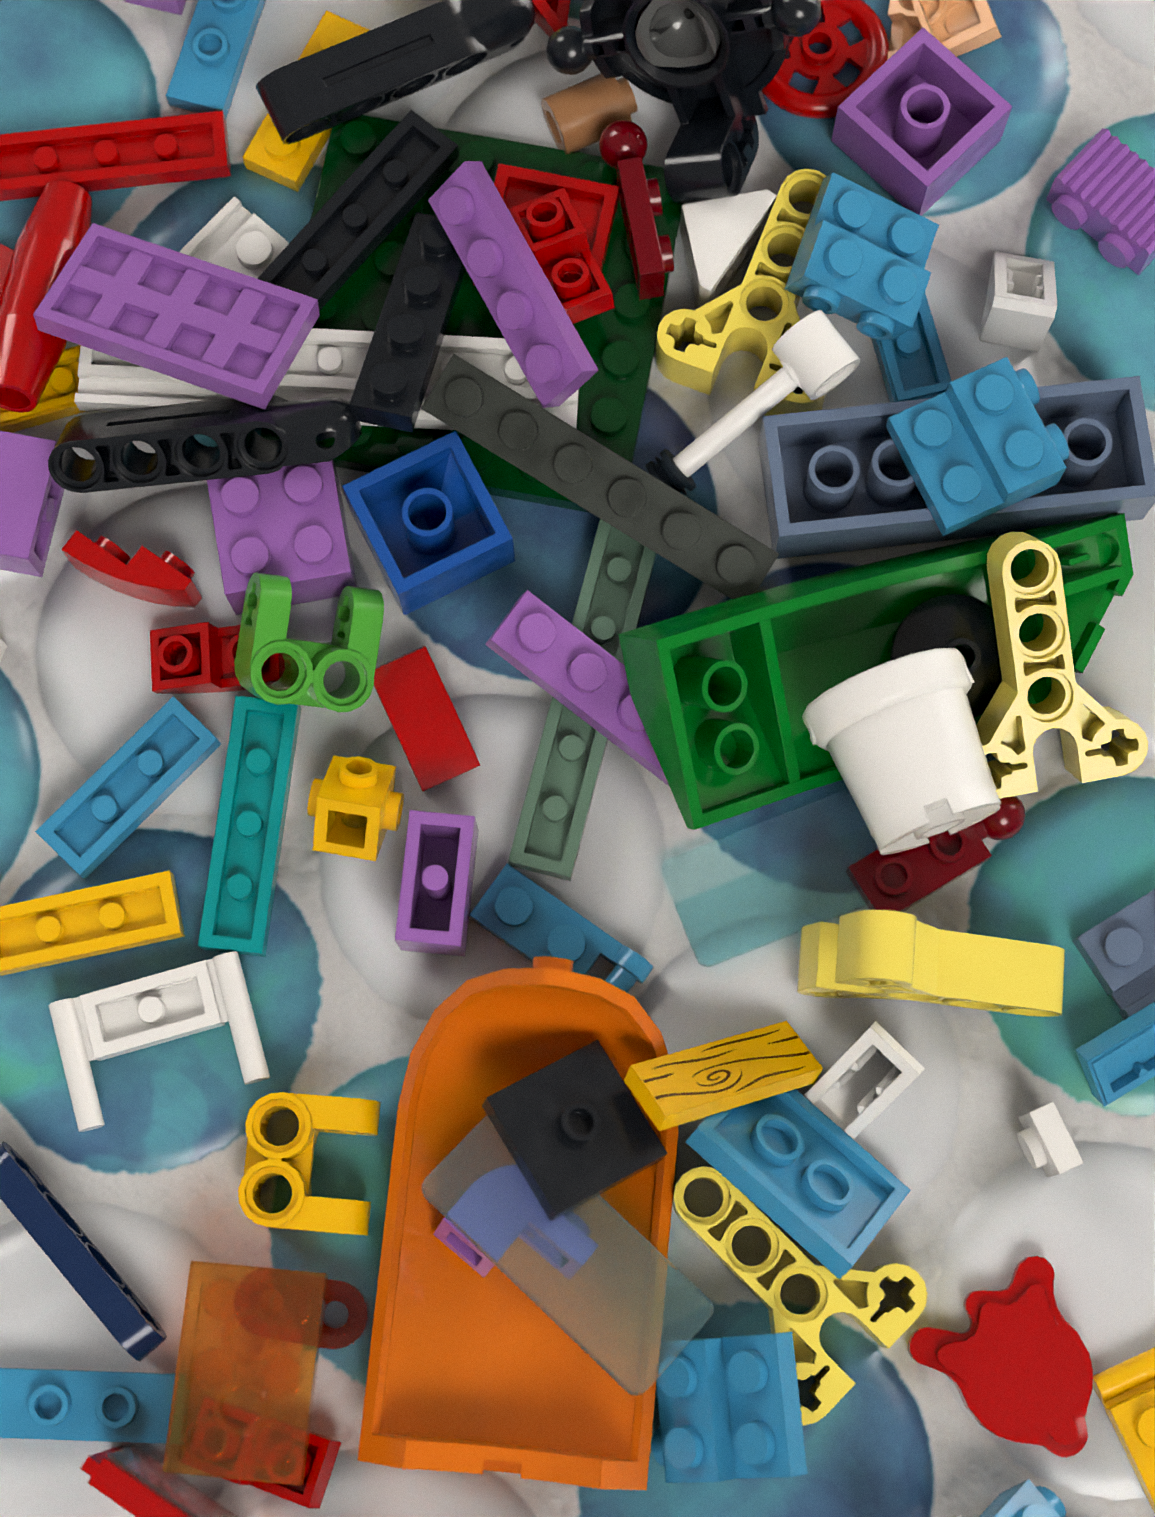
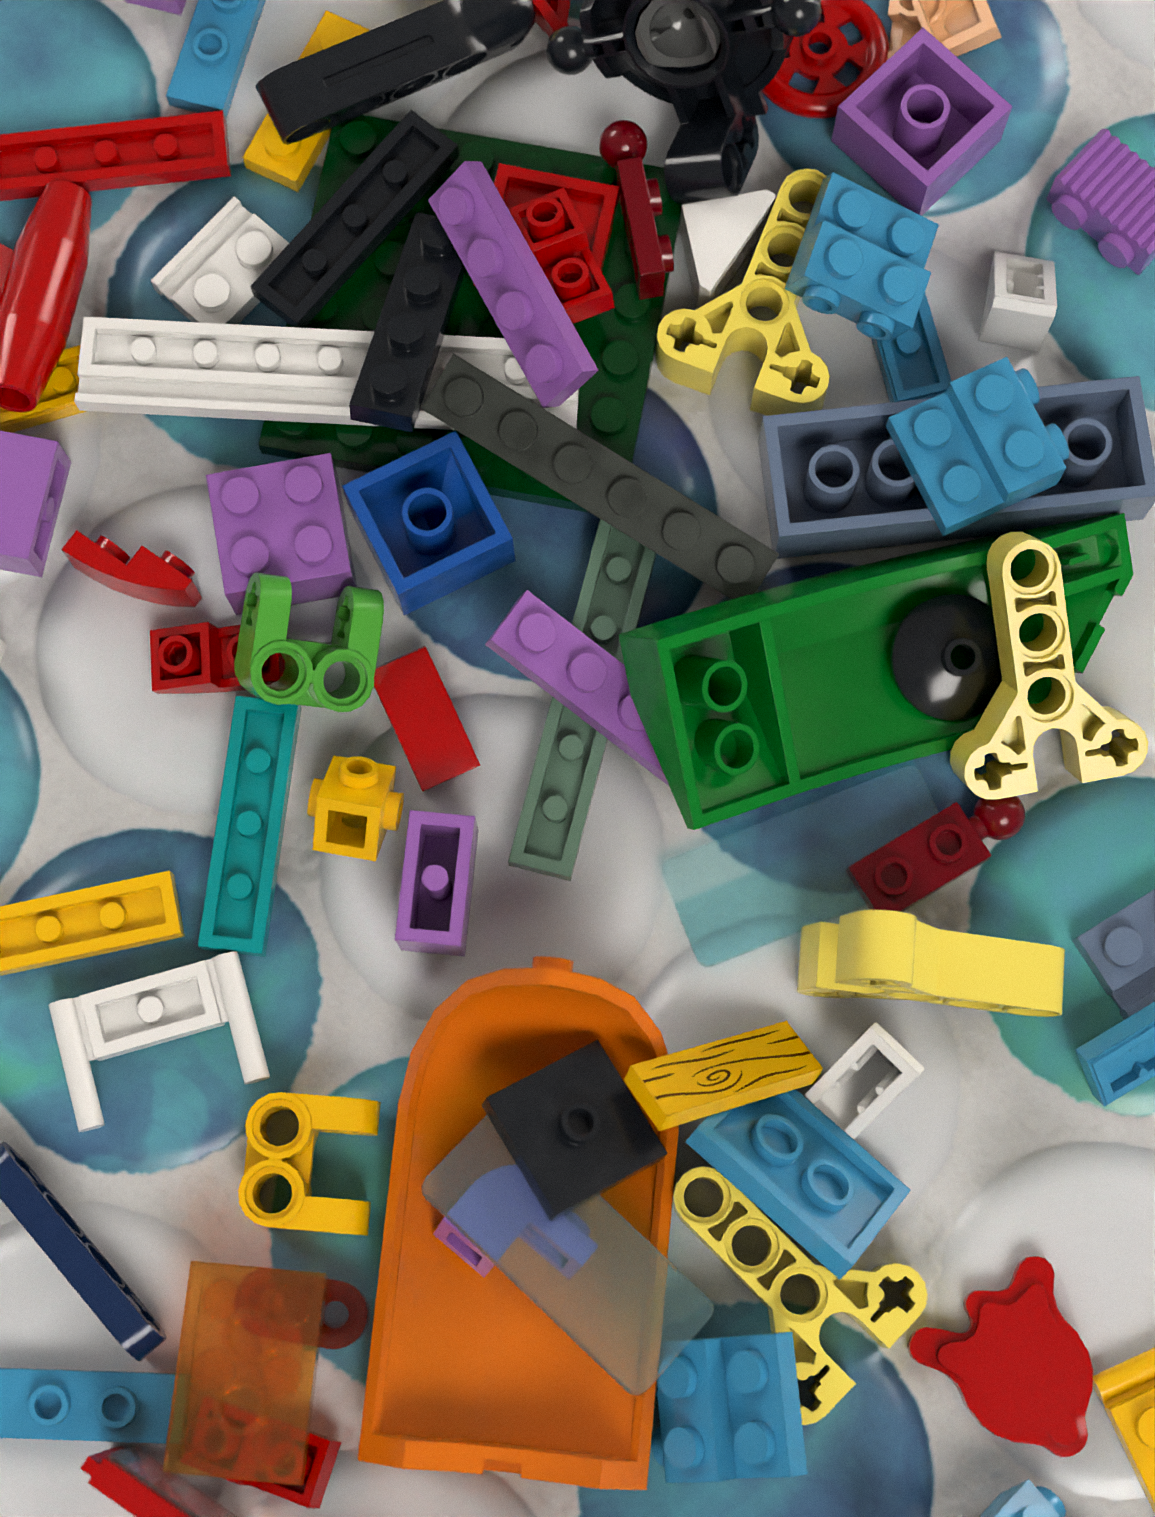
medium lavender plate [33,223,320,410] -> none
dark azure plate [35,696,221,879] -> none
black piece [48,395,362,493] -> none
dark azure plate [469,863,654,993] -> none
medium nougat brick [541,73,637,155] -> none
white piece [645,310,861,495] -> none
white piece [802,648,1002,855] -> none
white plate [1017,1102,1083,1177] -> none

